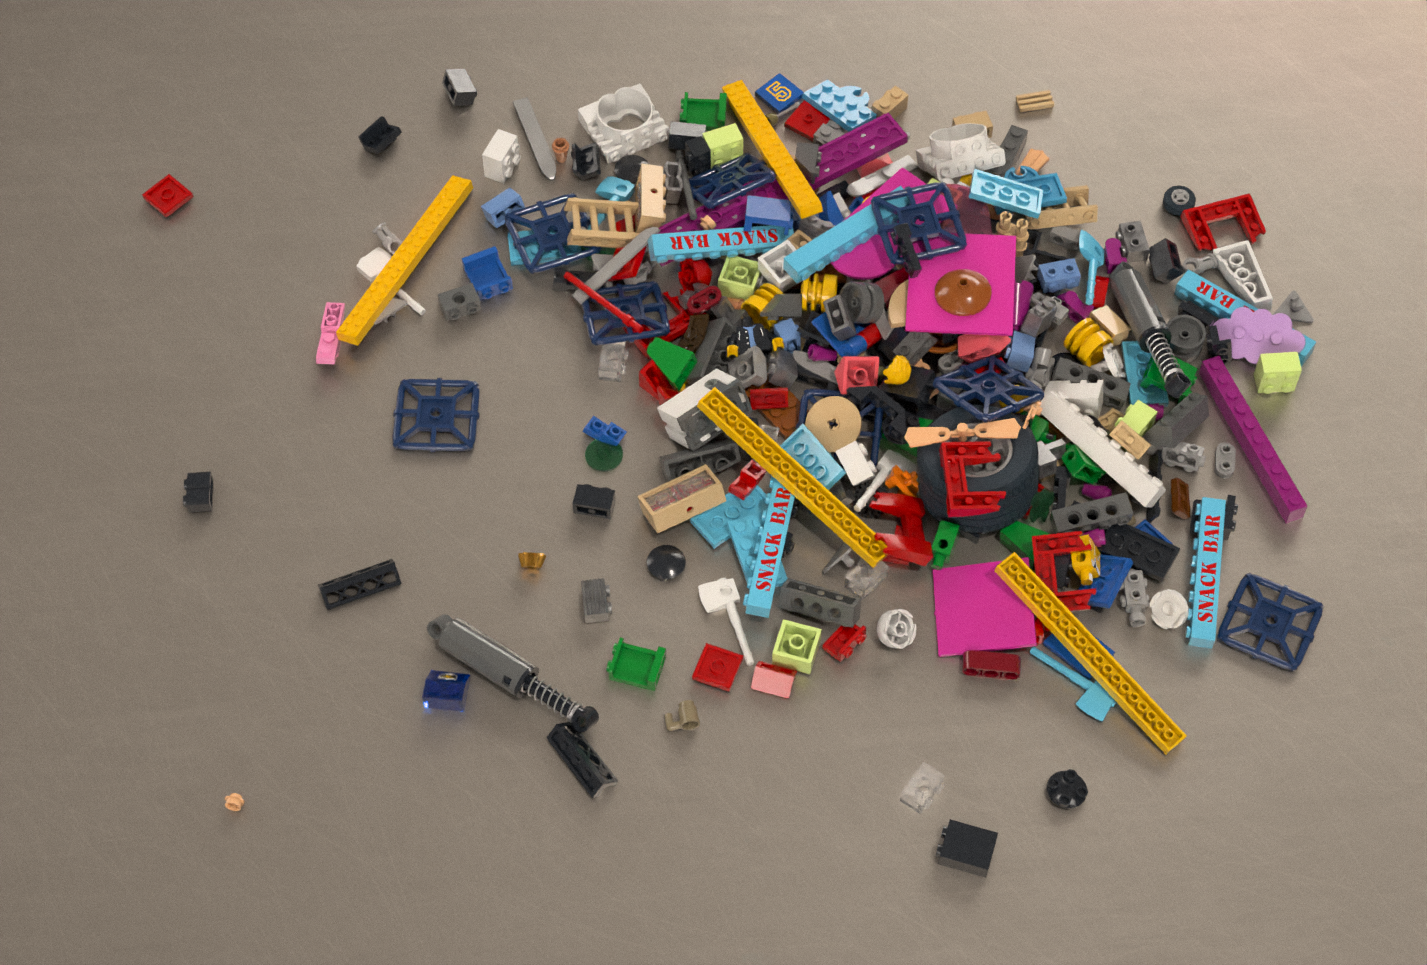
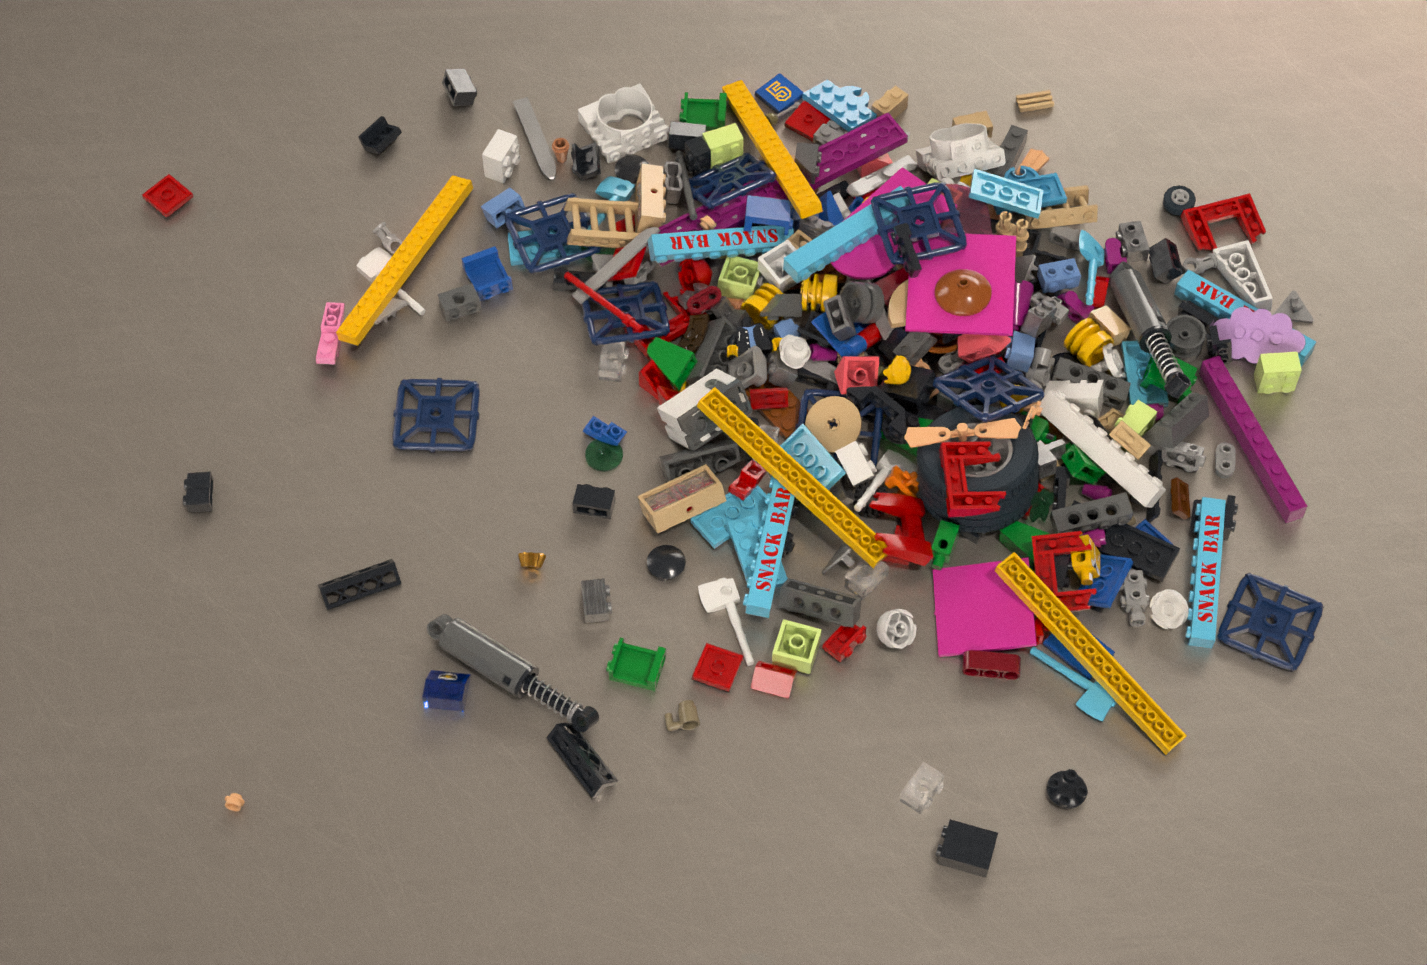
none -> white hair [779,335,811,369]

